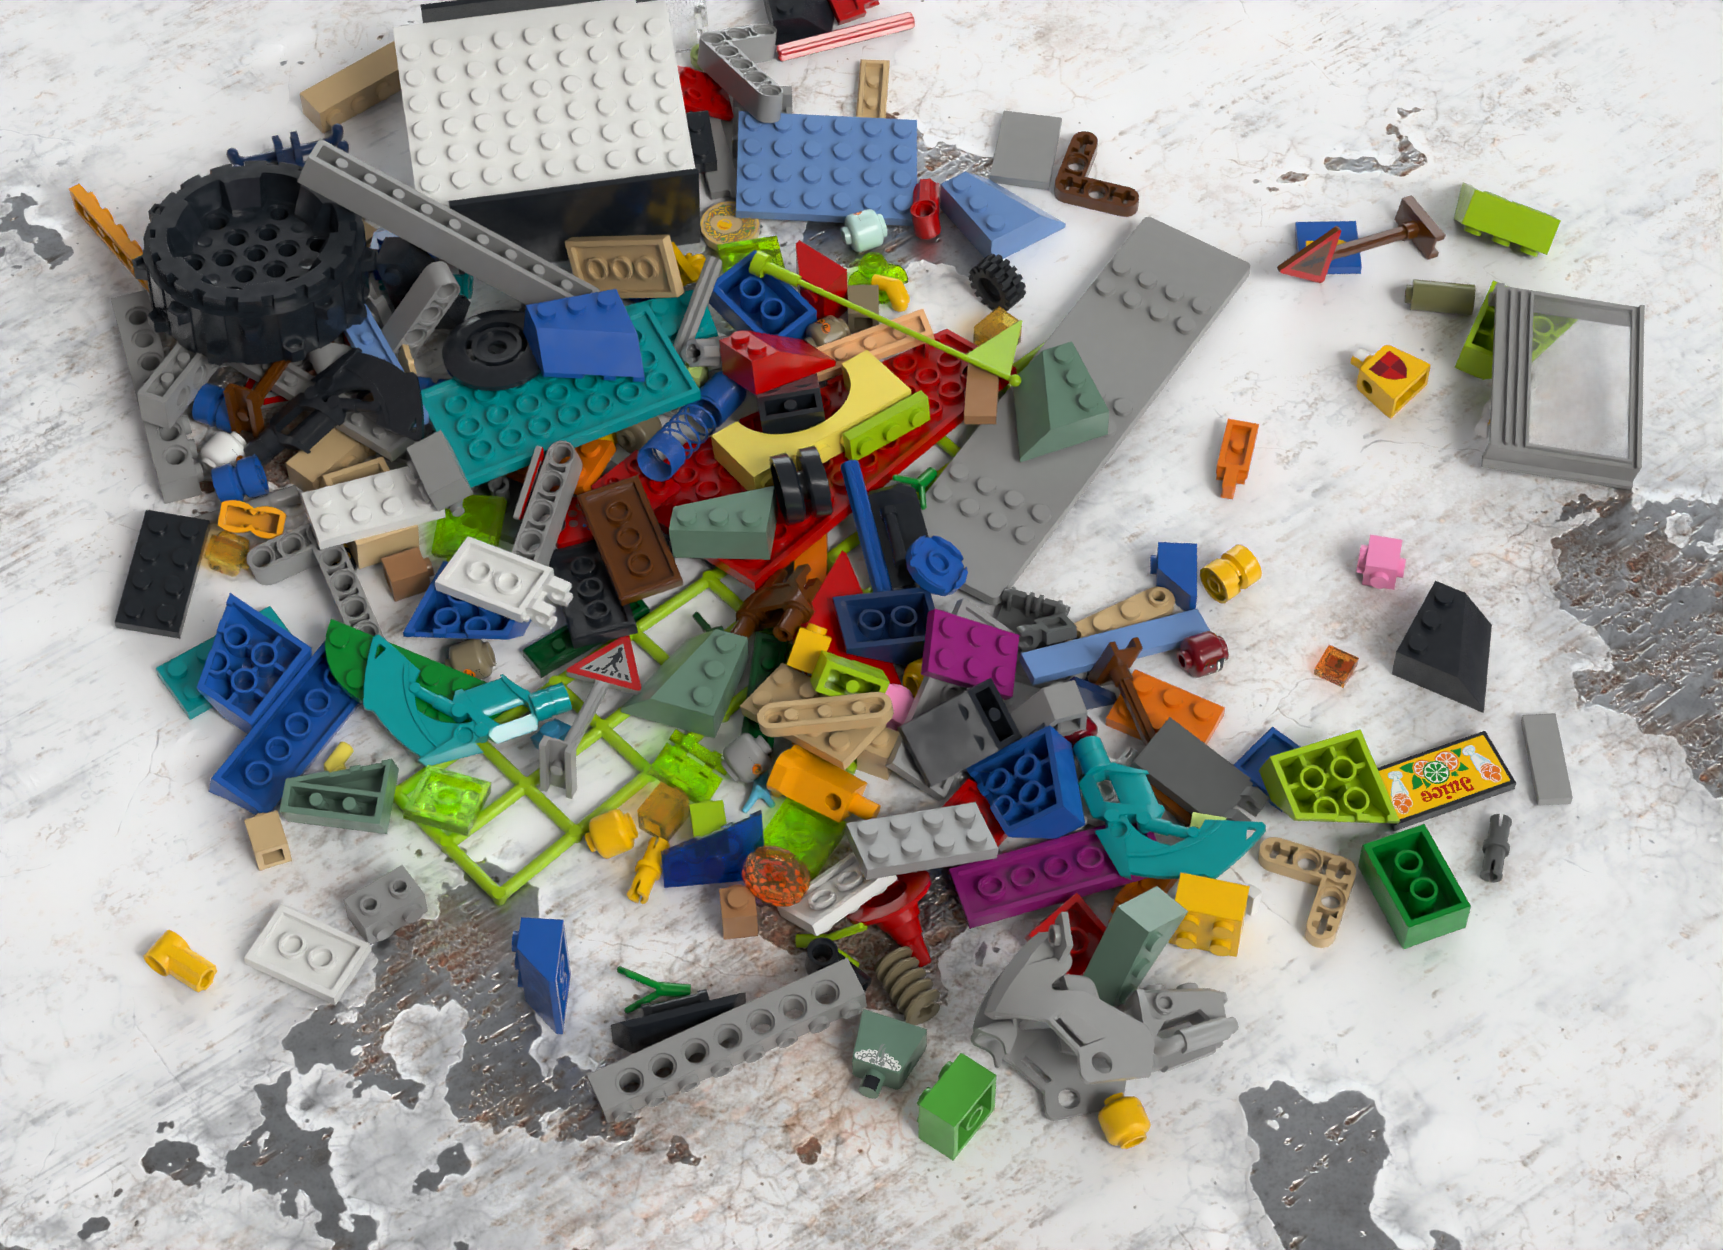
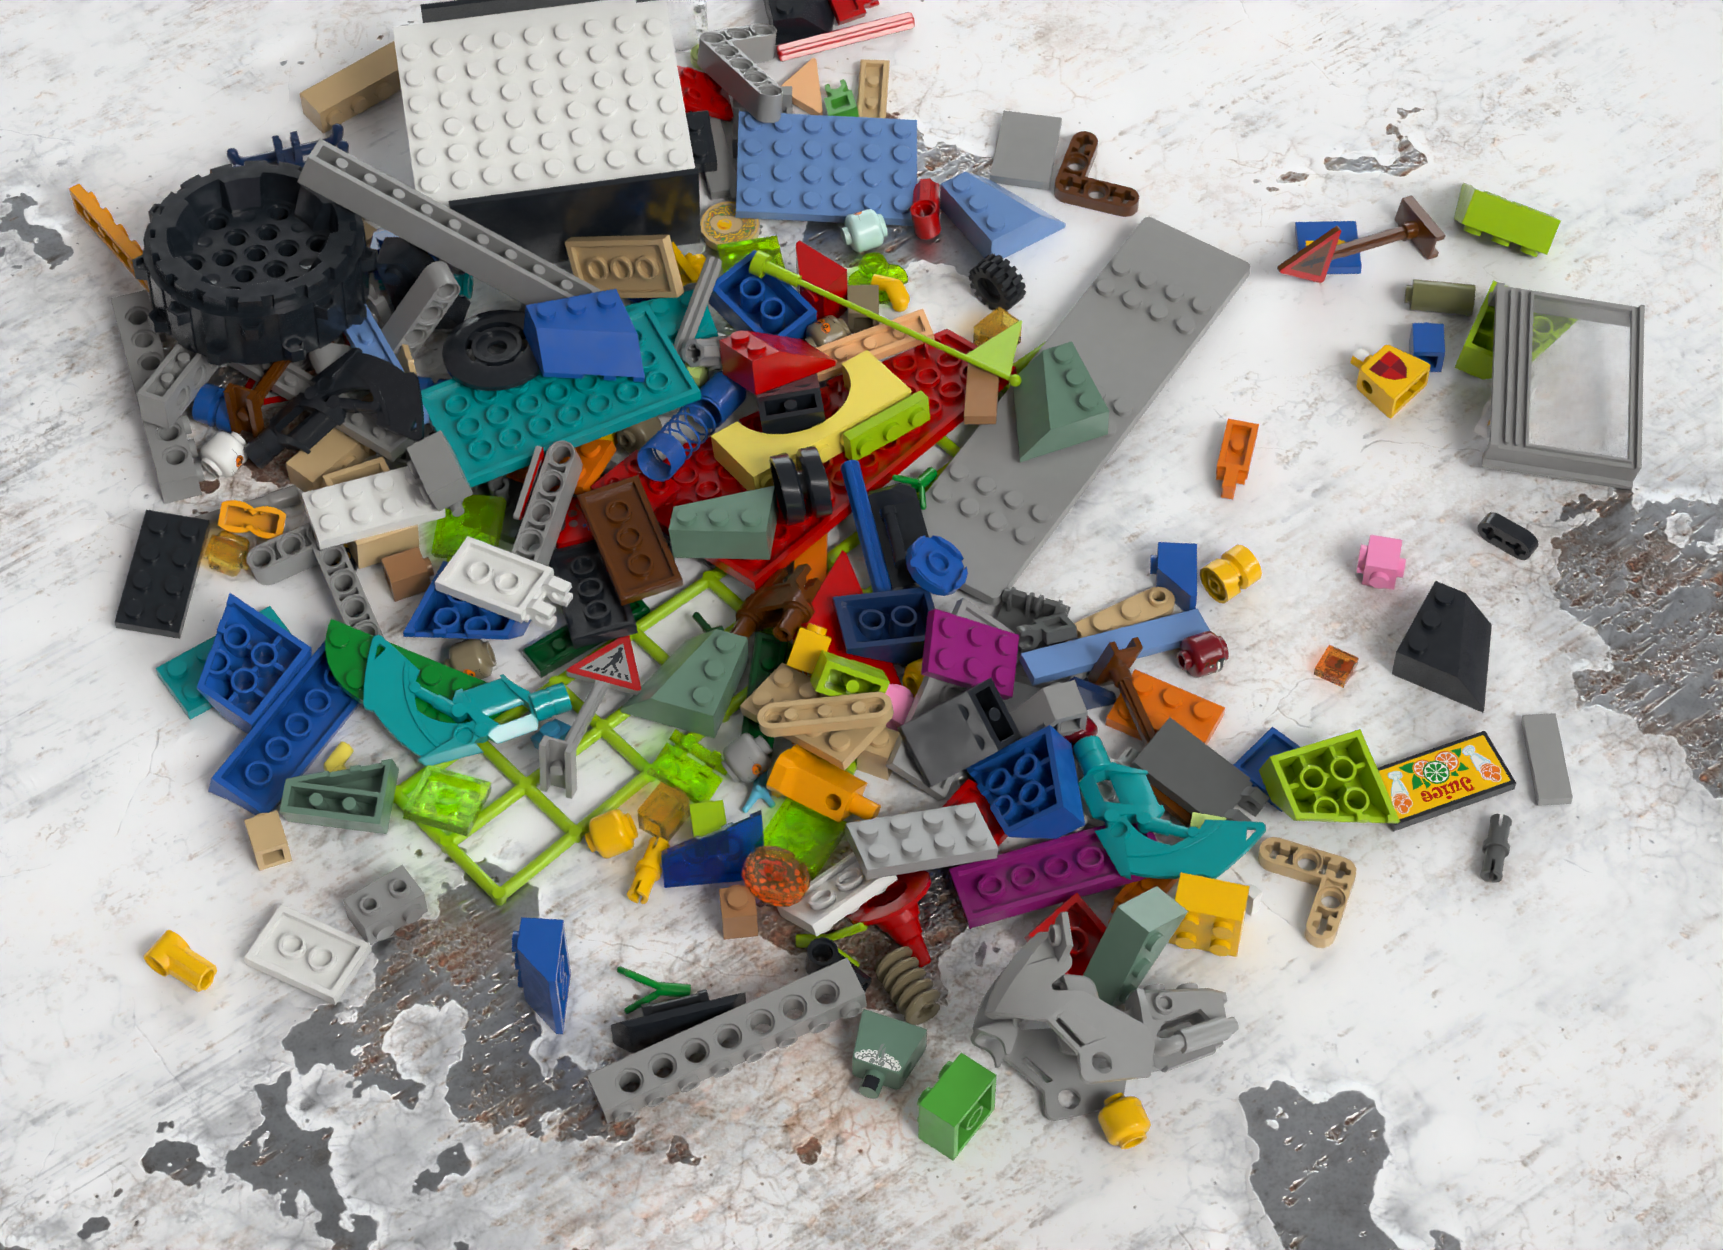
blue wheel [211,454,269,503] -> none
green brick [1358,824,1471,949] -> none
none -> light nougat tile [781,58,823,115]
none -> bright green plate [824,79,859,117]
none -> blue brick [1409,322,1445,372]
none -> black beam [1477,512,1538,560]

